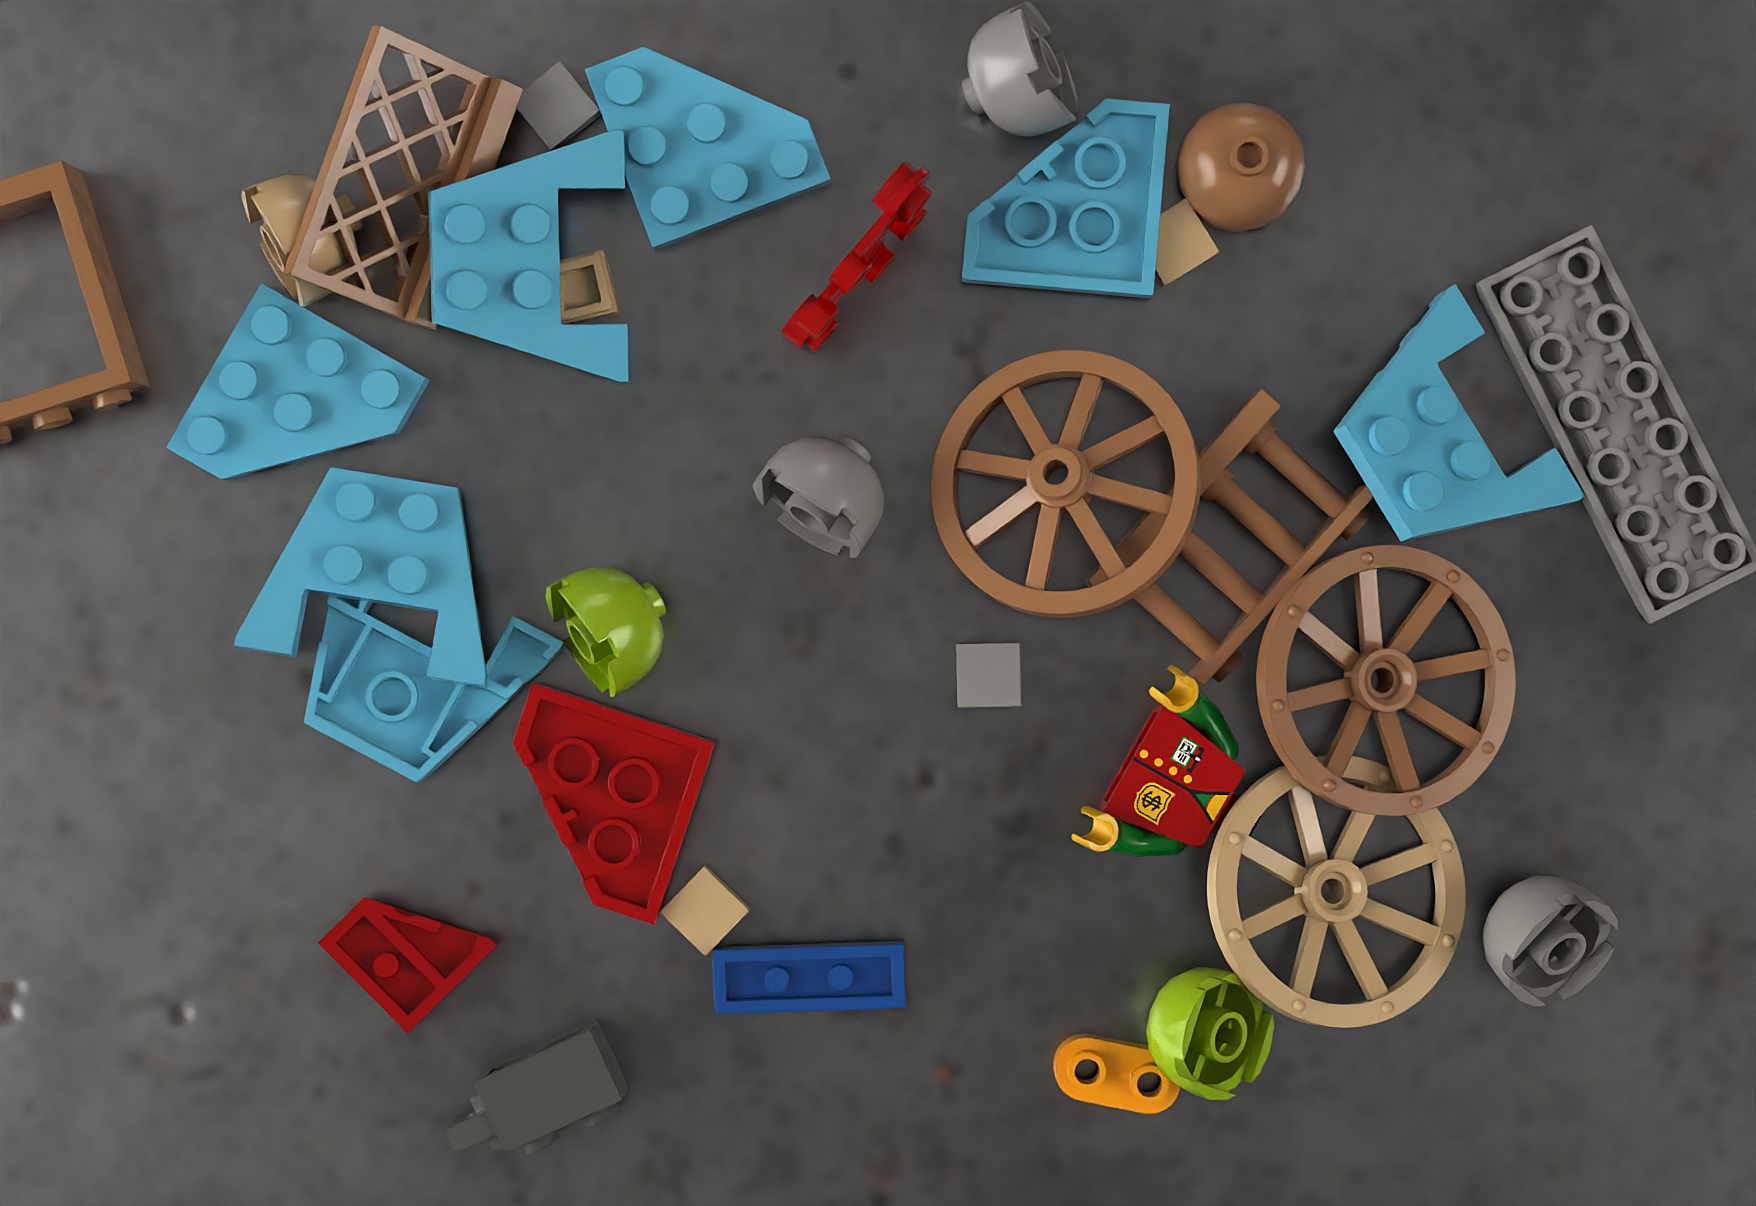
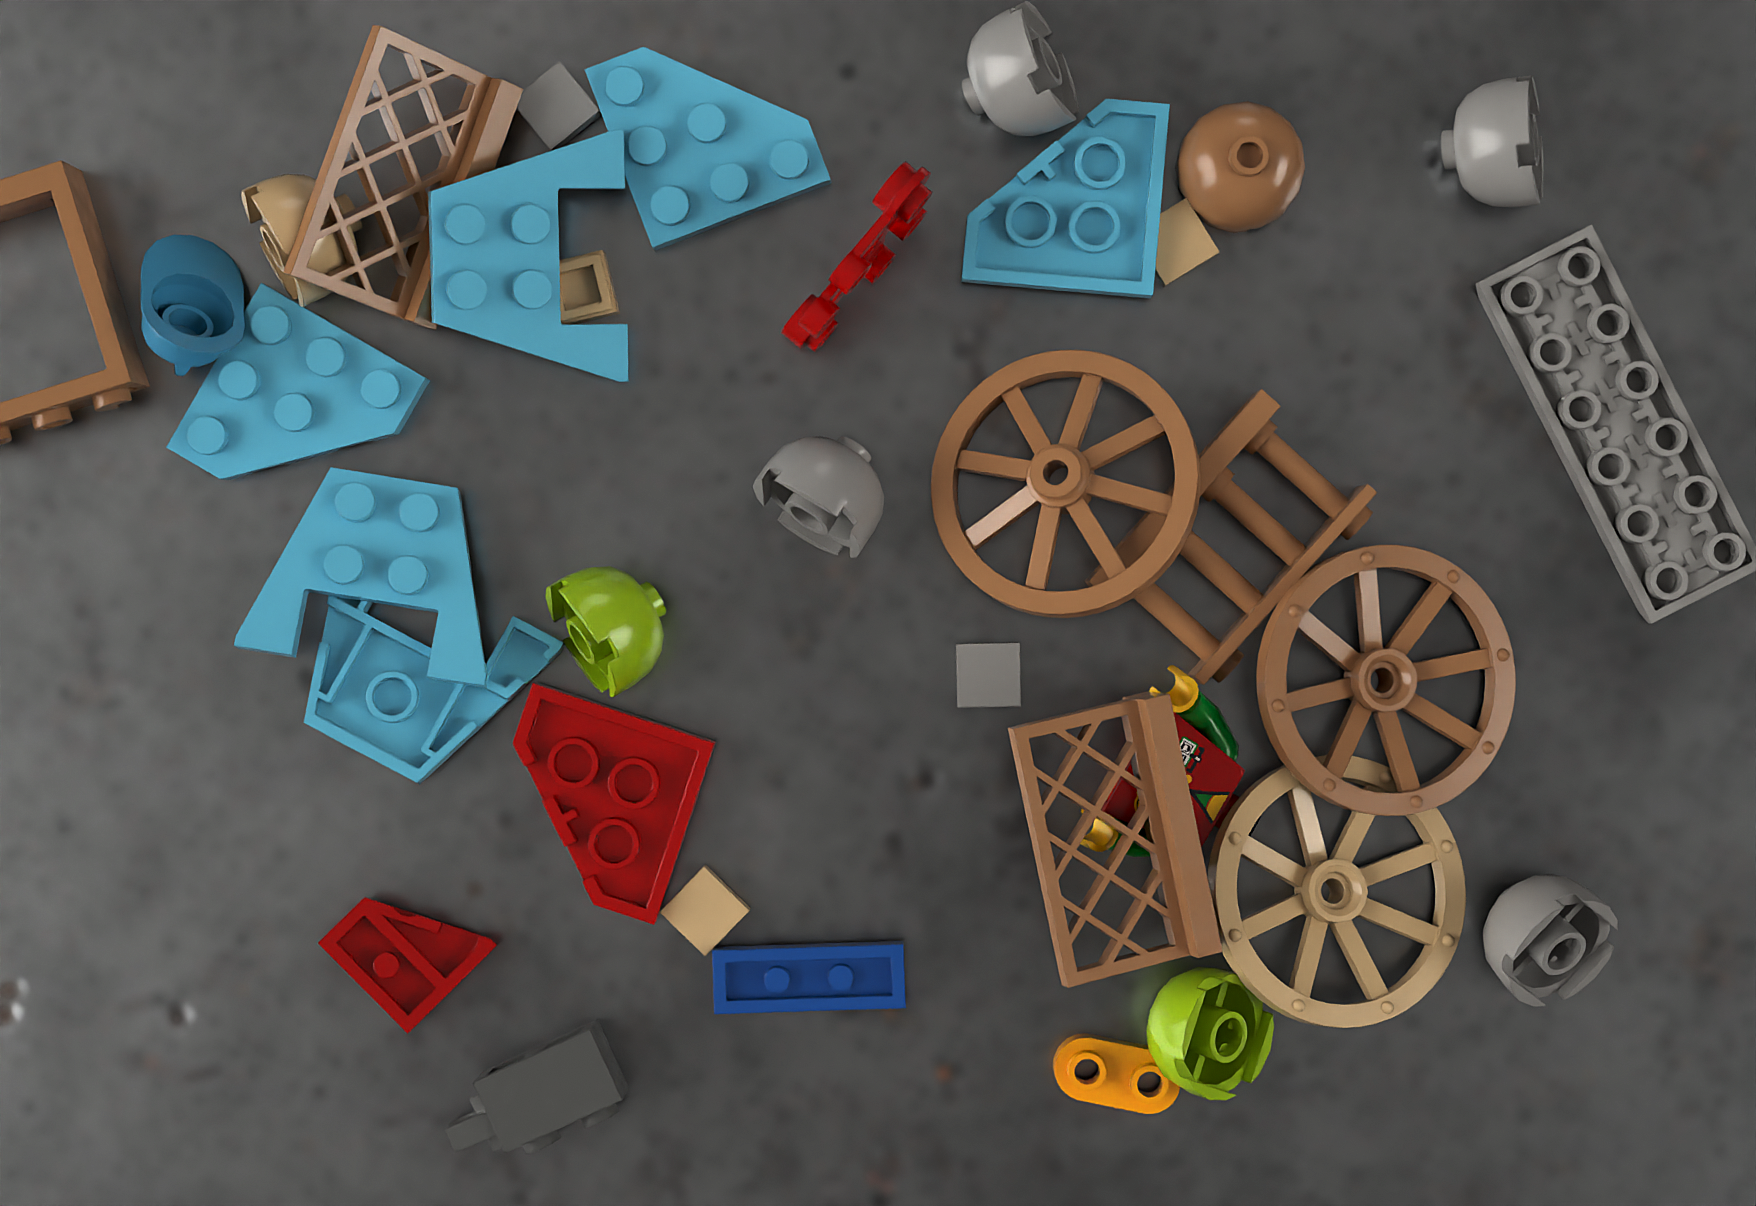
medium azure wing [1333,284,1585,542] -> none
none -> dark azure piece [140,234,245,377]
none -> medium nougat fence [1008,691,1223,988]
none -> light grey cylinder [1441,75,1544,207]

